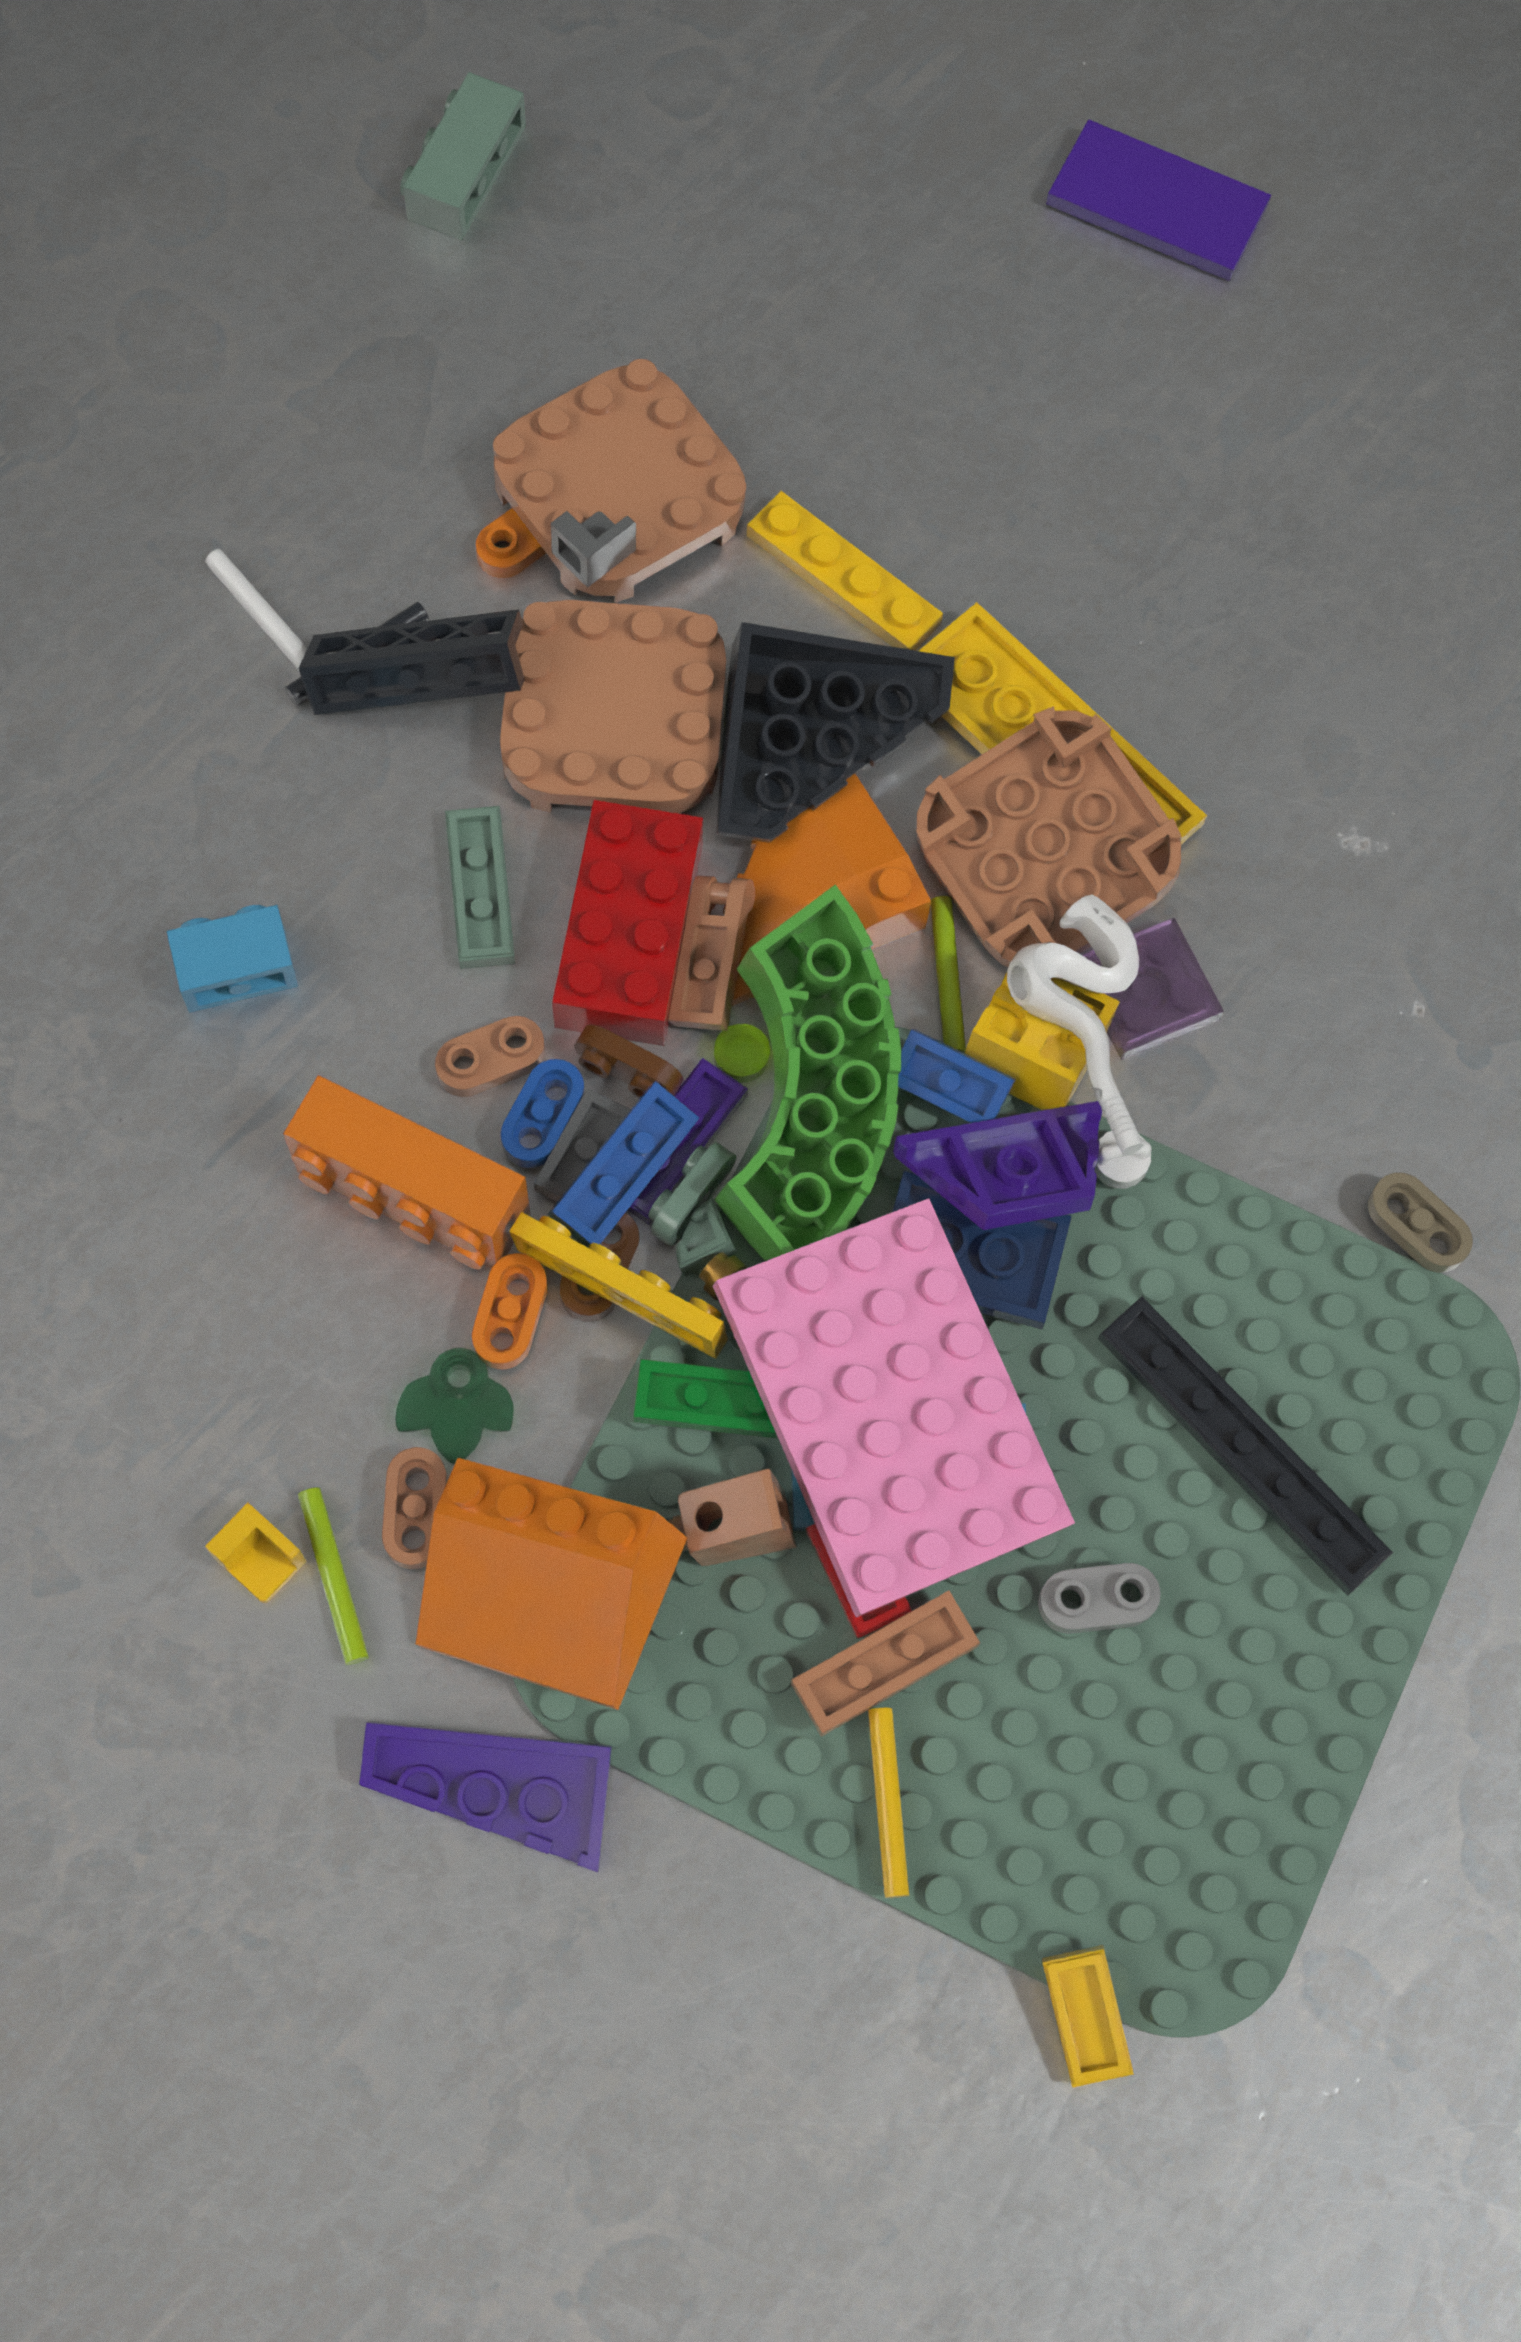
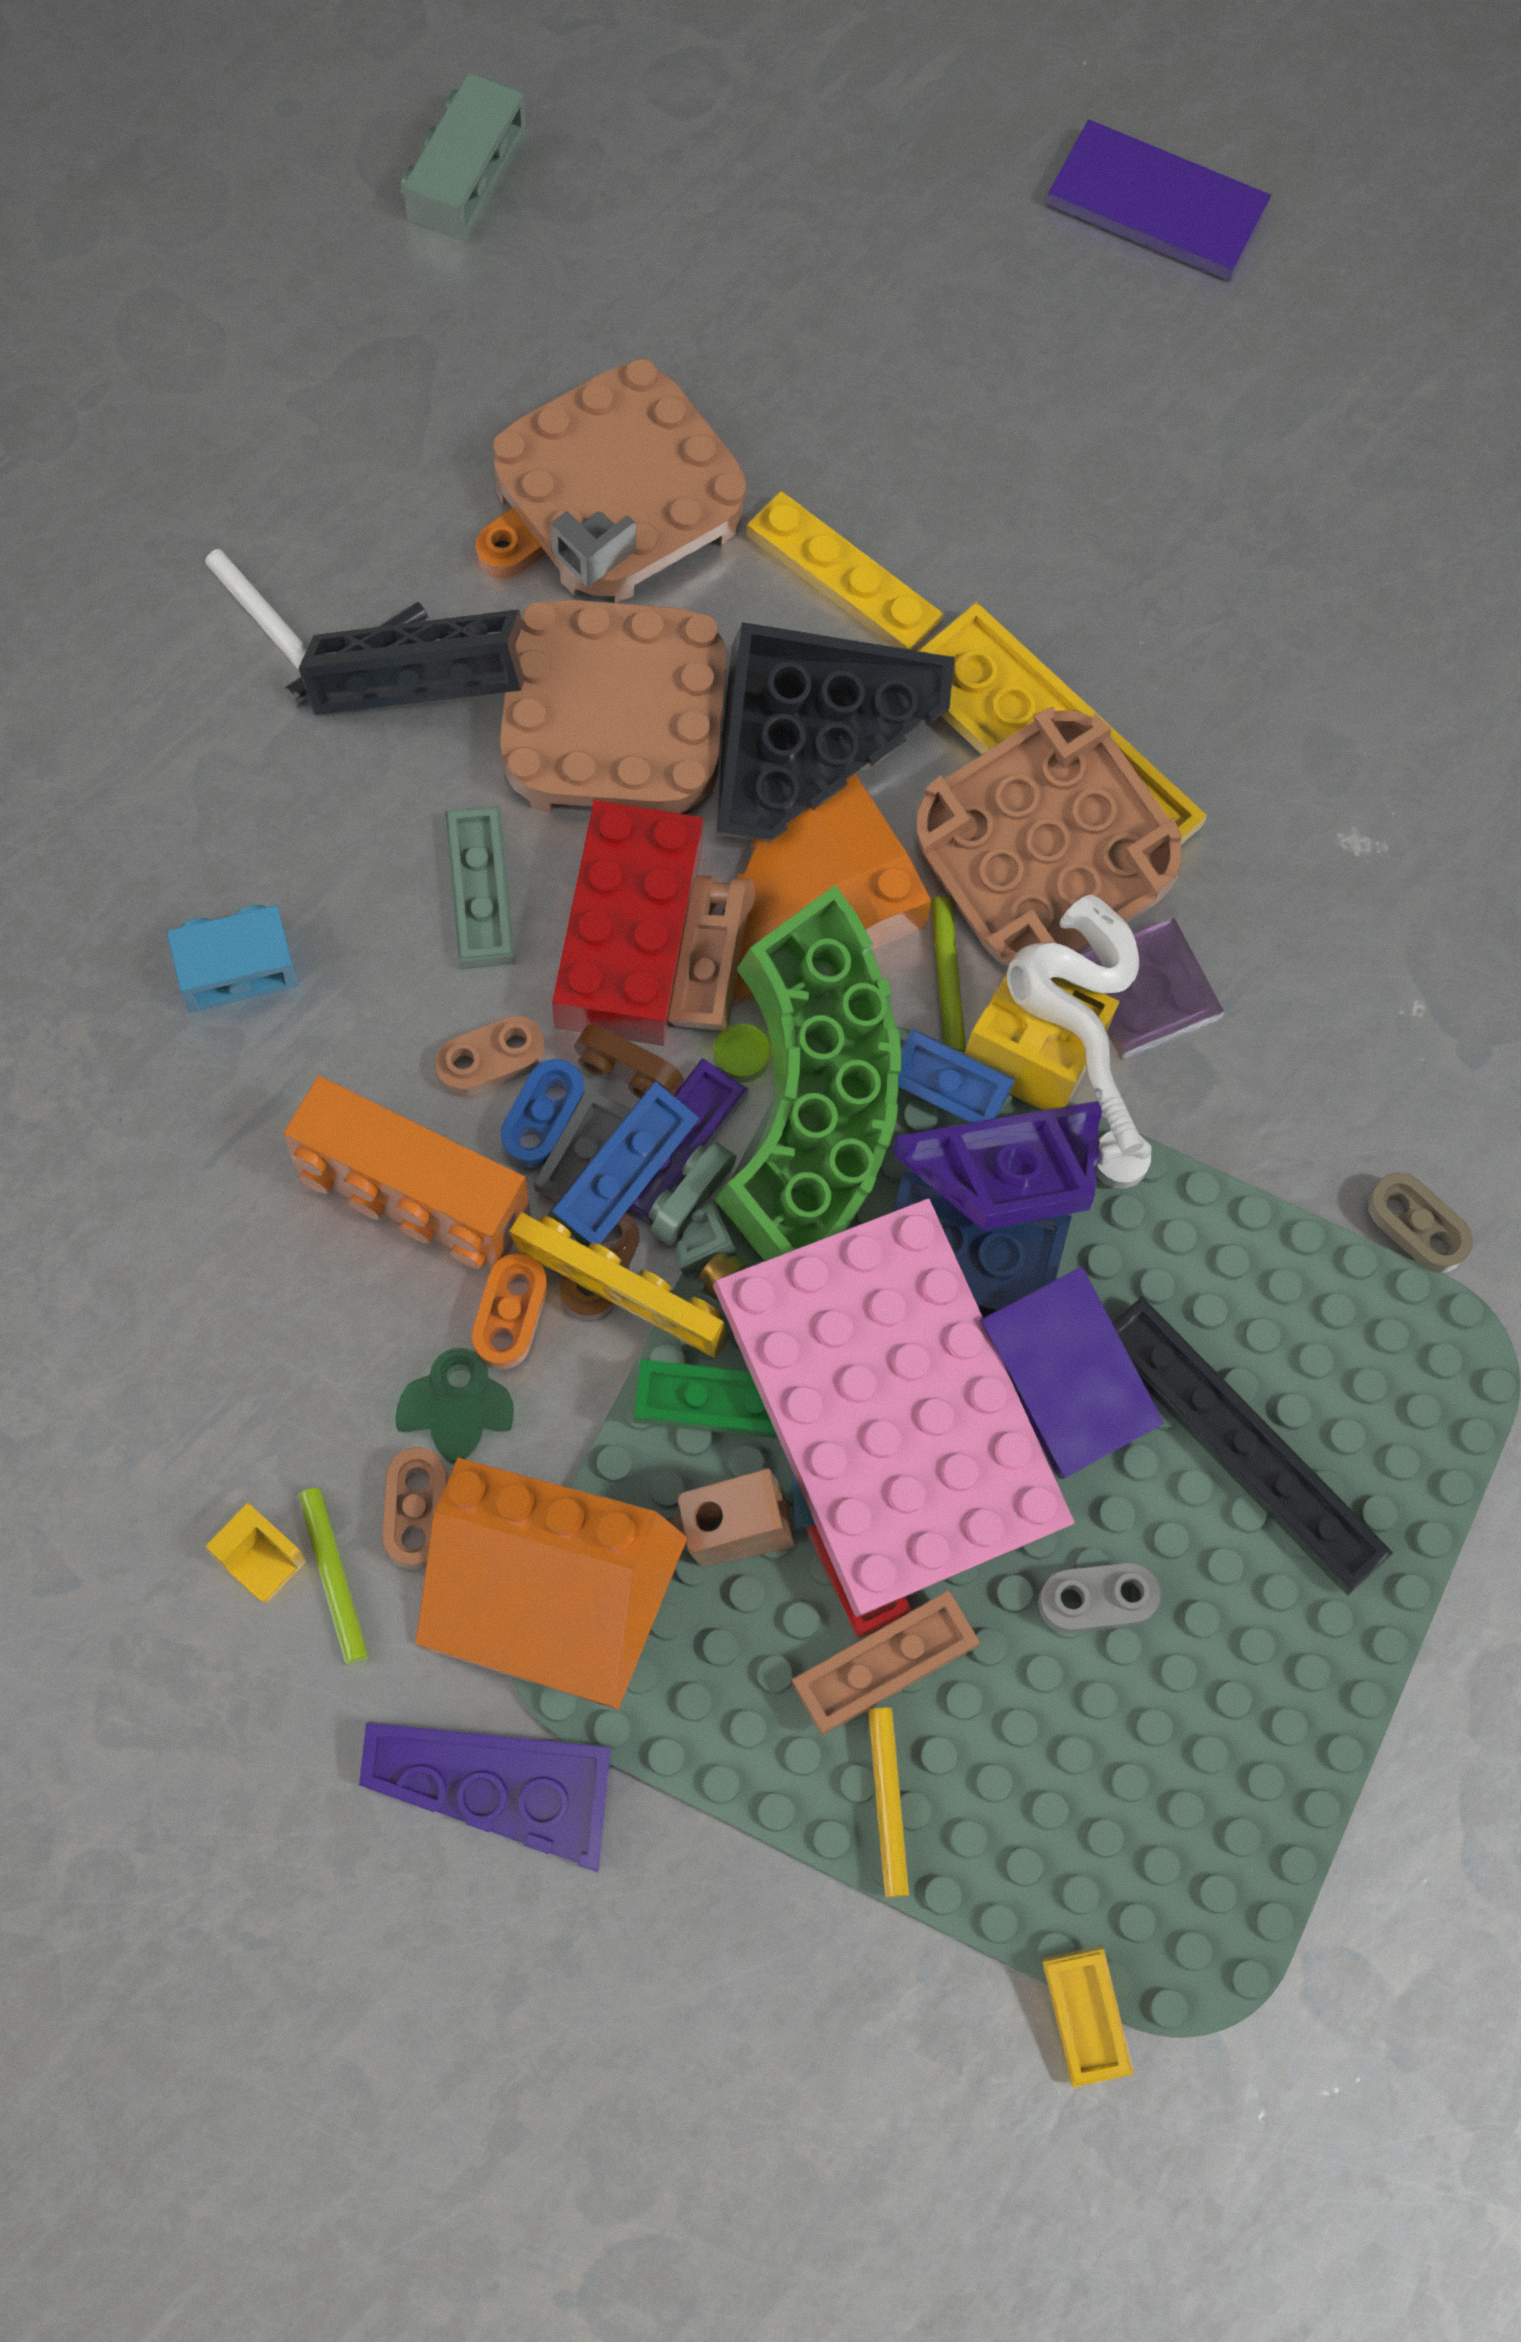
none -> dark purple tile [979,1266,1164,1479]

